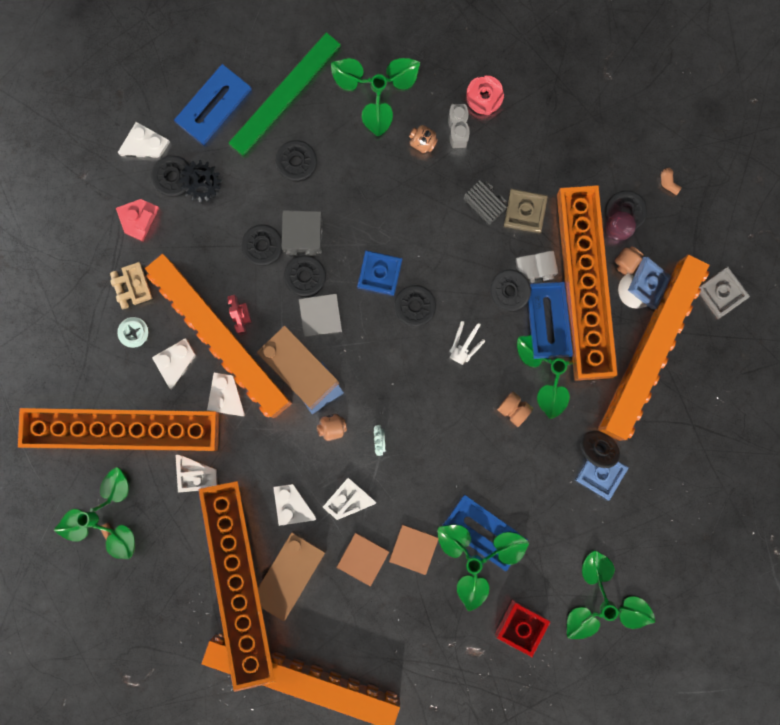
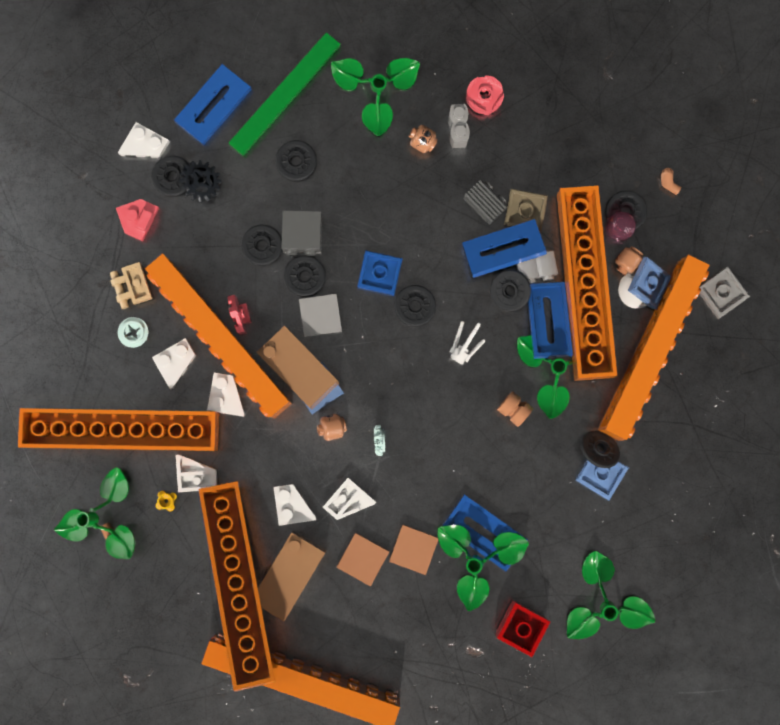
none -> yellow plate [156,491,177,512]
none -> blue piece [462,219,547,278]

